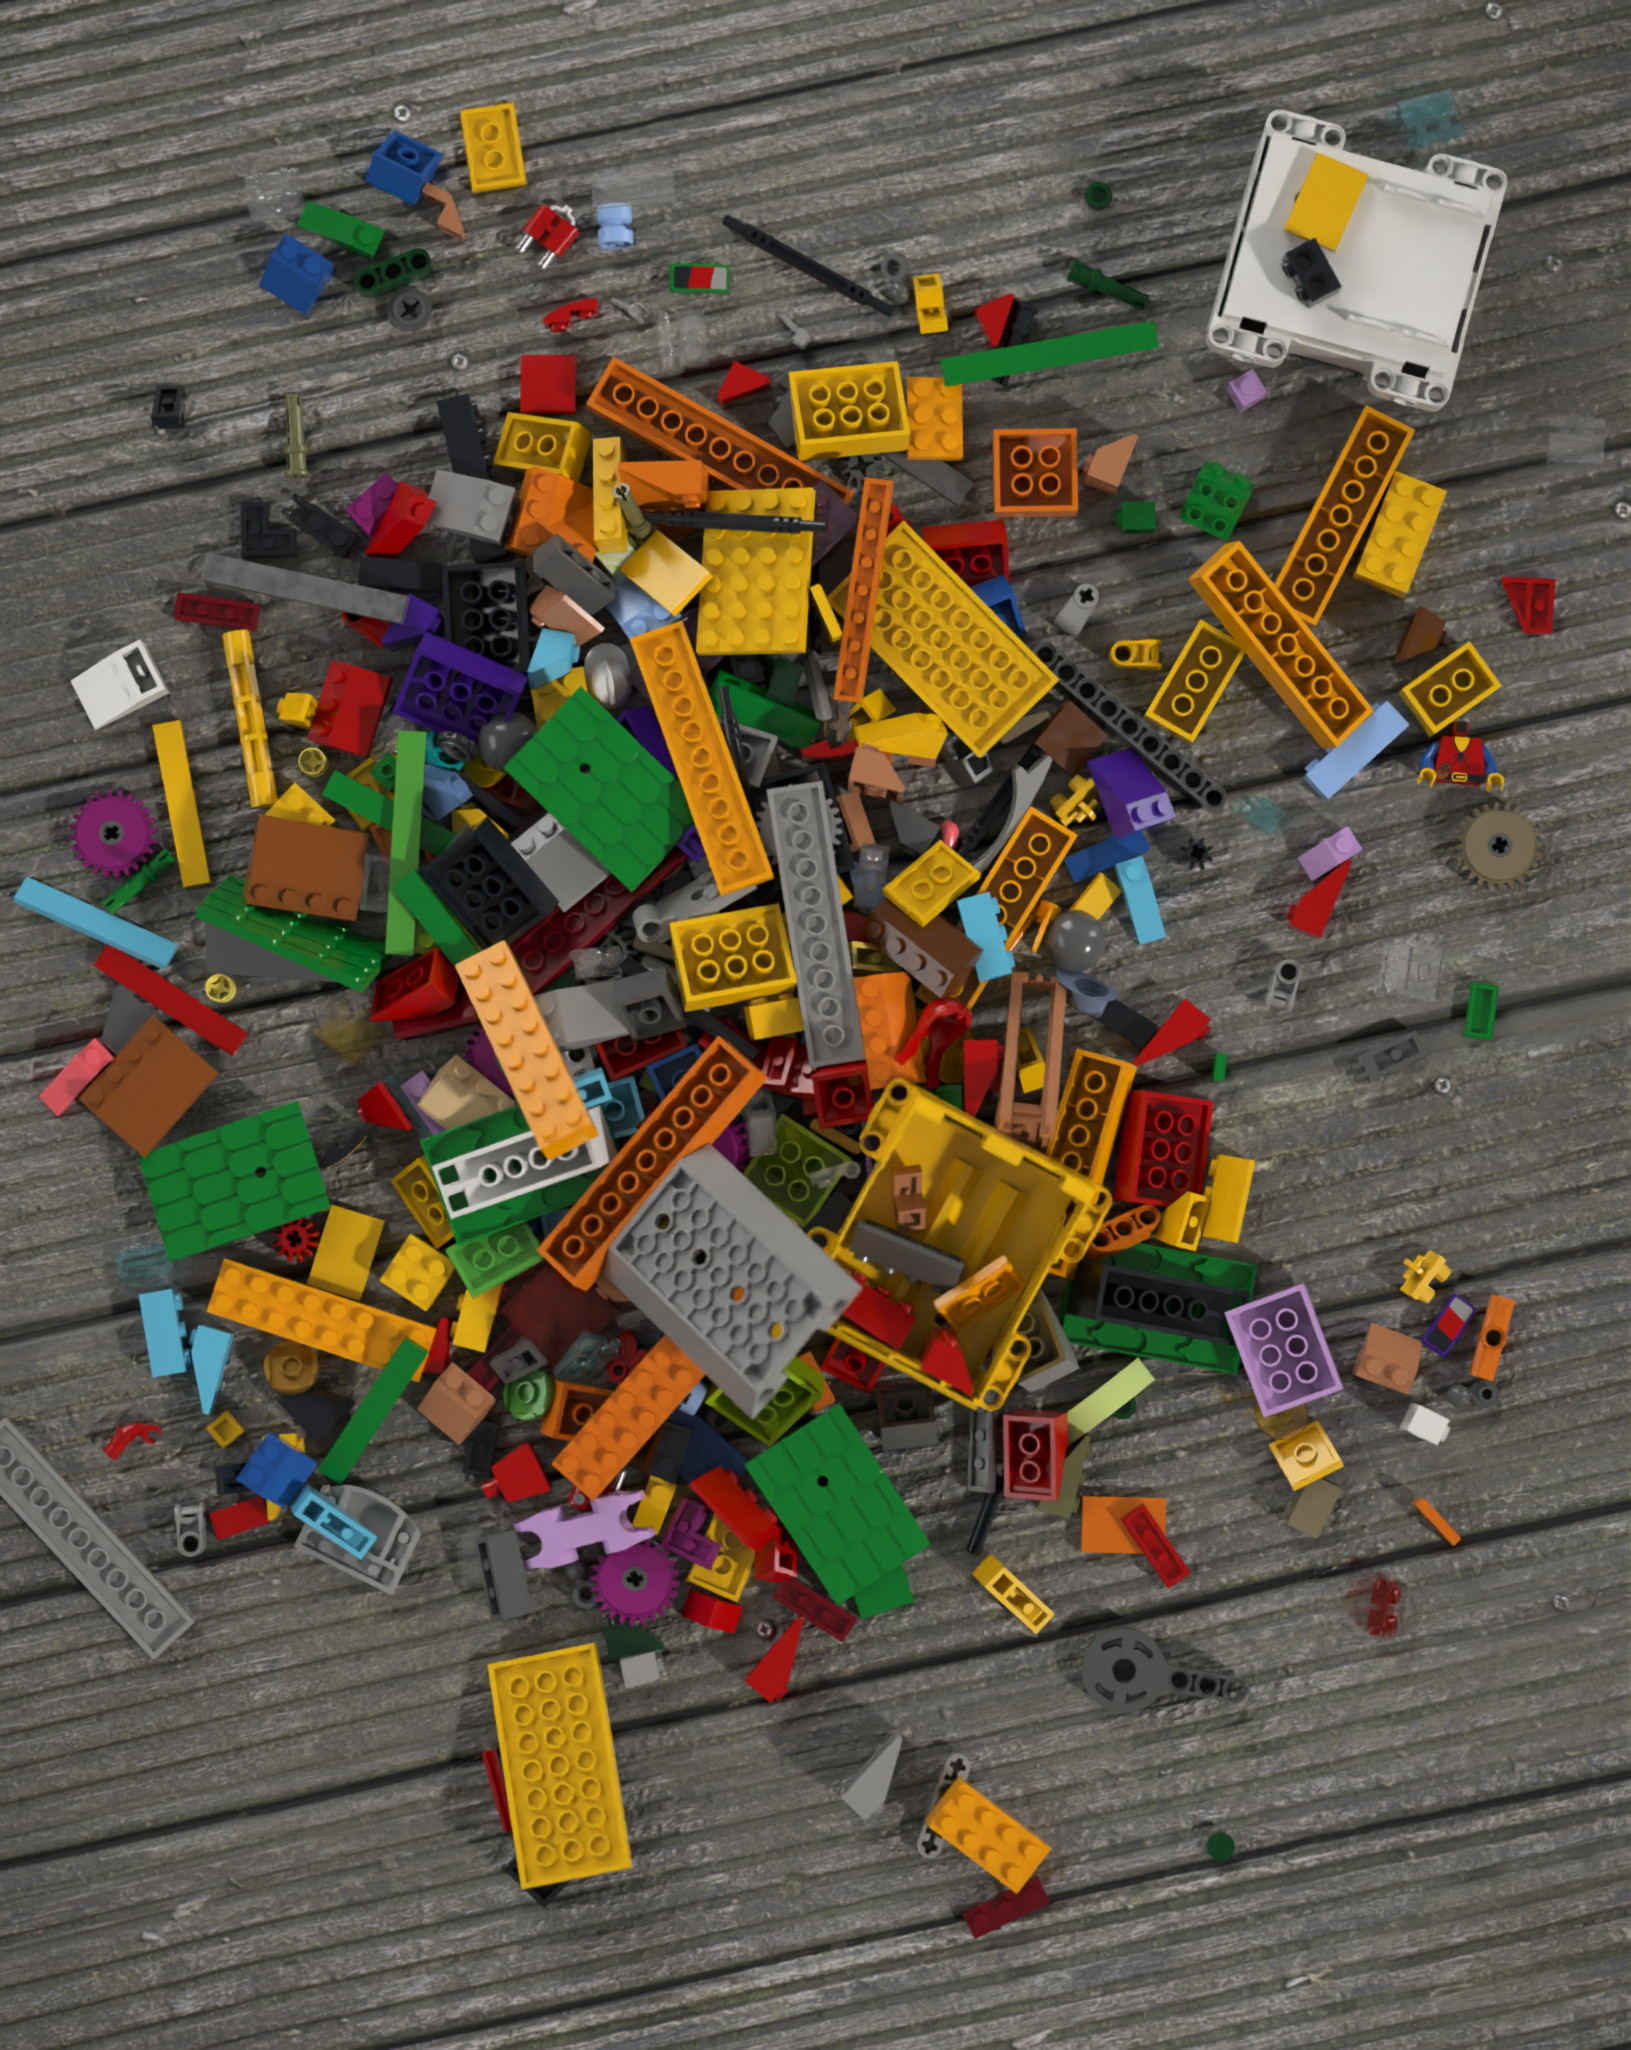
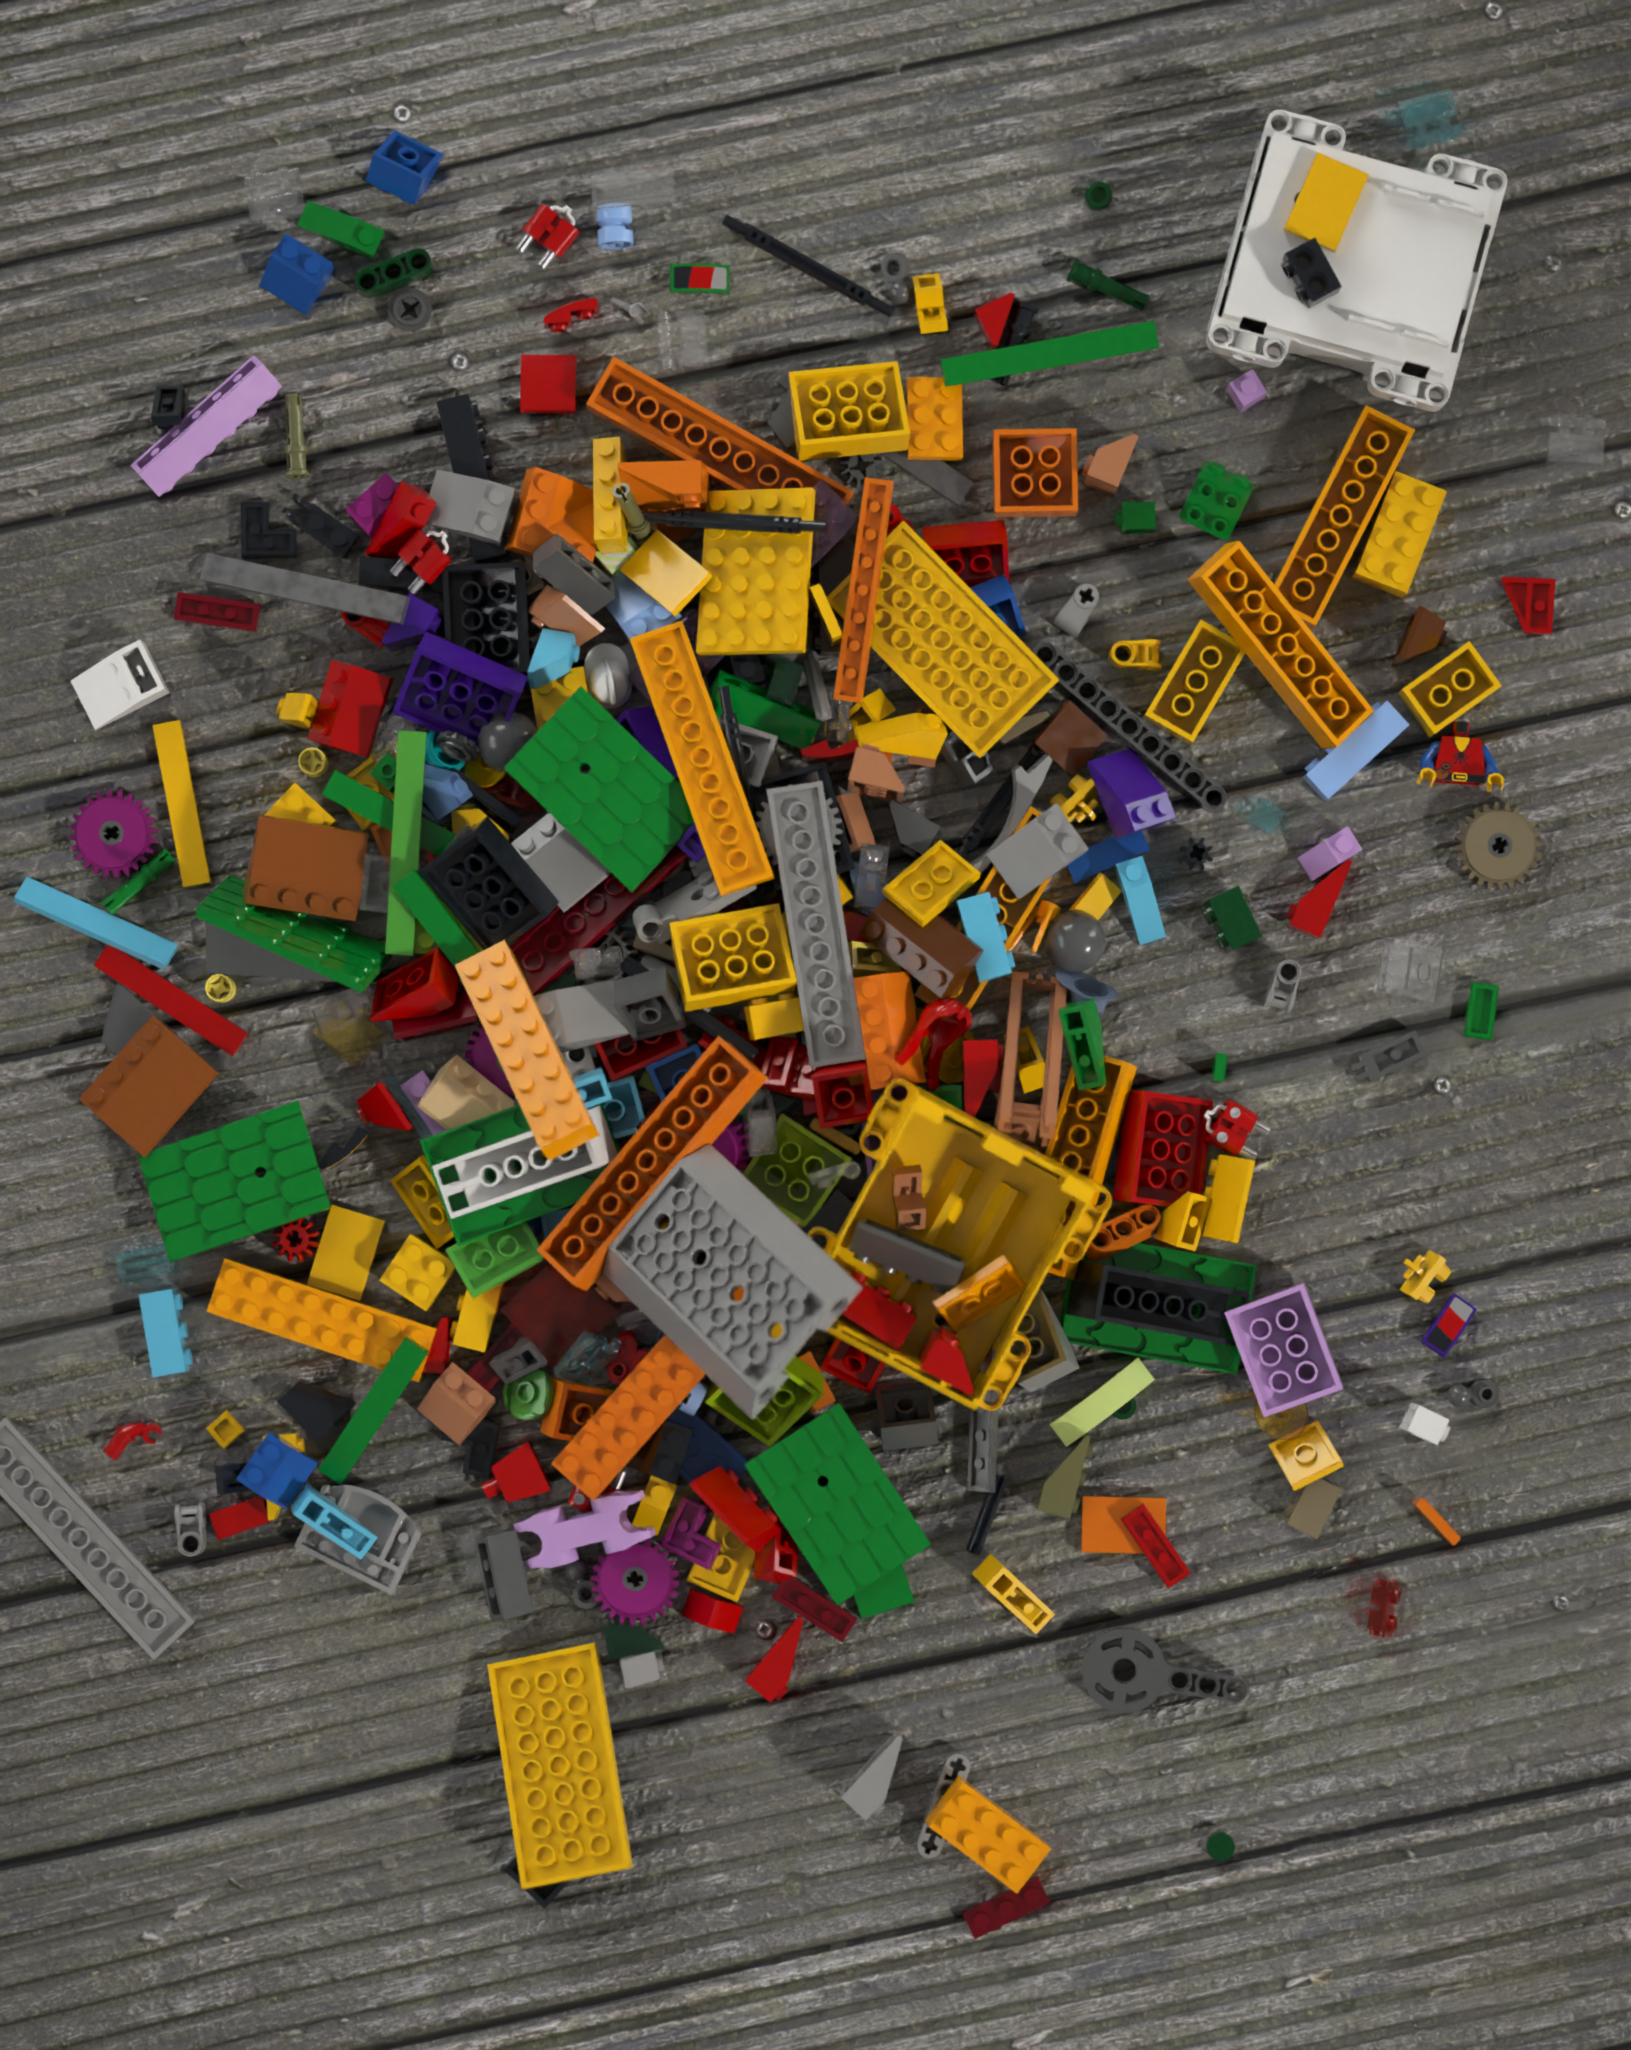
coral slope [39,1038,116,1117] -> none
medium azure slope [189,1324,235,1415] -> none
yellow piece [222,630,278,809] -> none
pearl gold tile [263,1340,320,1395] -> none
nougat slope [422,182,466,242] -> none
yellow tile [460,102,527,193] -> none
red axle [482,1749,512,1832] -> none
yellow slope [493,412,593,483] -> none
red slope [717,361,771,406] -> none
light grey hand [780,313,810,349] -> none
coral arm [940,820,959,850] -> none
red slope [1003,1409,1068,1501] -> none
black tile [1096,999,1158,1049] -> none
red slope [1131,998,1211,1067] -> none
nougat slope [1352,1322,1423,1395] -> none
orange piece [1469,1294,1515,1381] -> none
none -> lavender brick [130,355,282,497]
none -> red piece [390,528,453,594]
none -> light grey slope [986,803,1089,900]
none -> green slope [1058,998,1106,1090]
none -> dark green brick [1202,885,1262,954]
none -> red piece [1204,1099,1270,1160]

